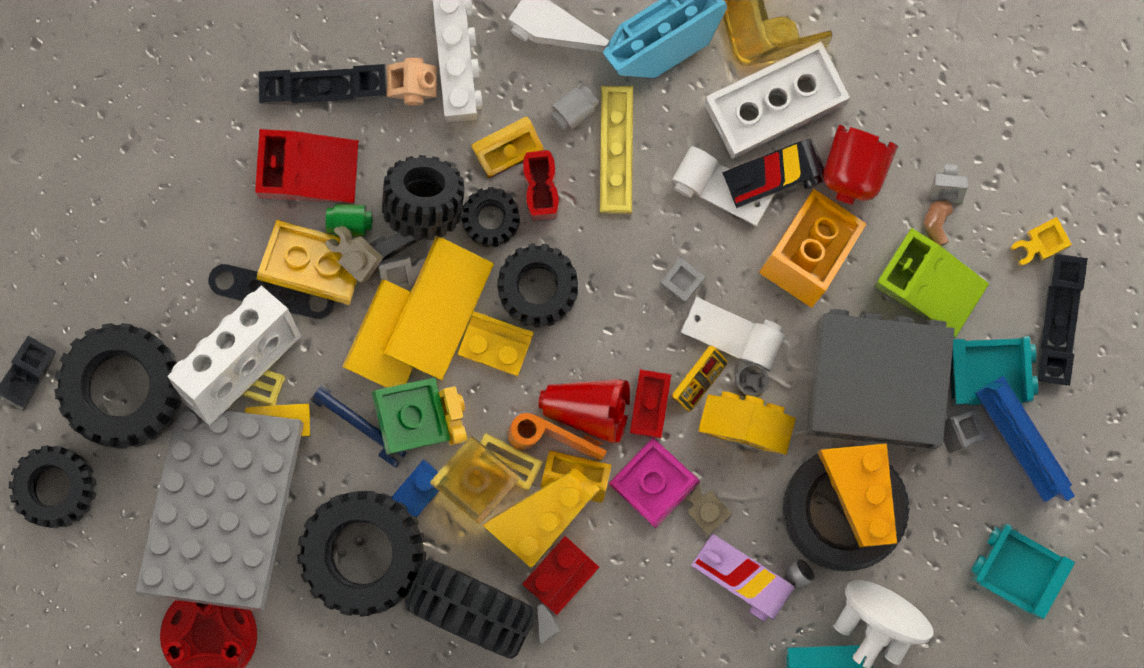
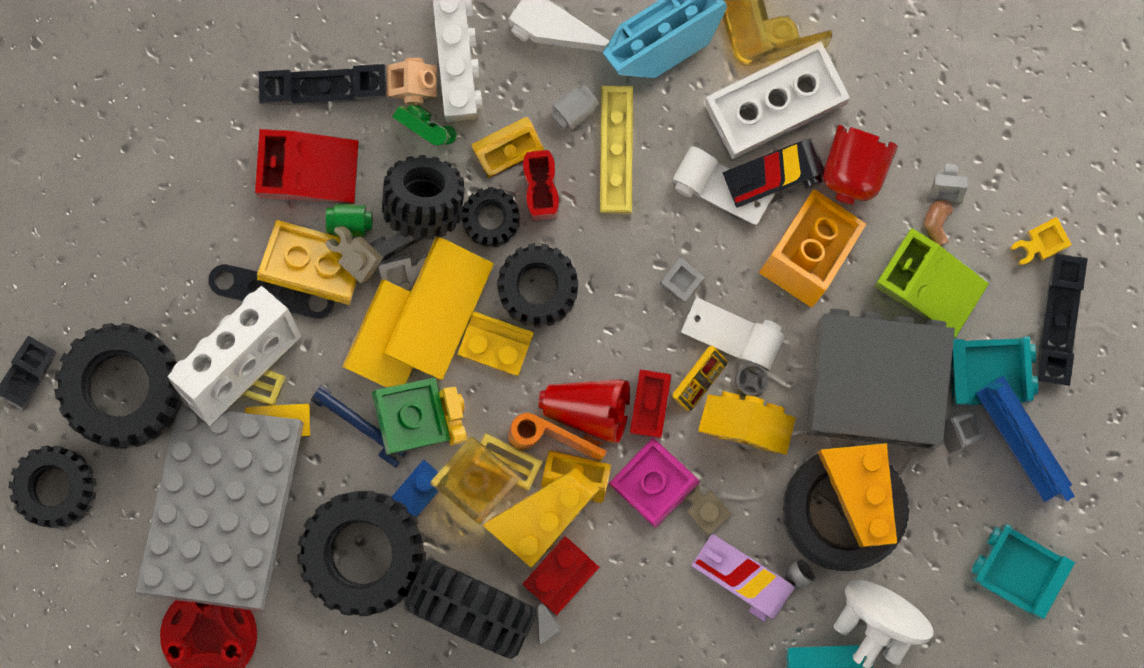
none -> green plate [392,104,458,146]

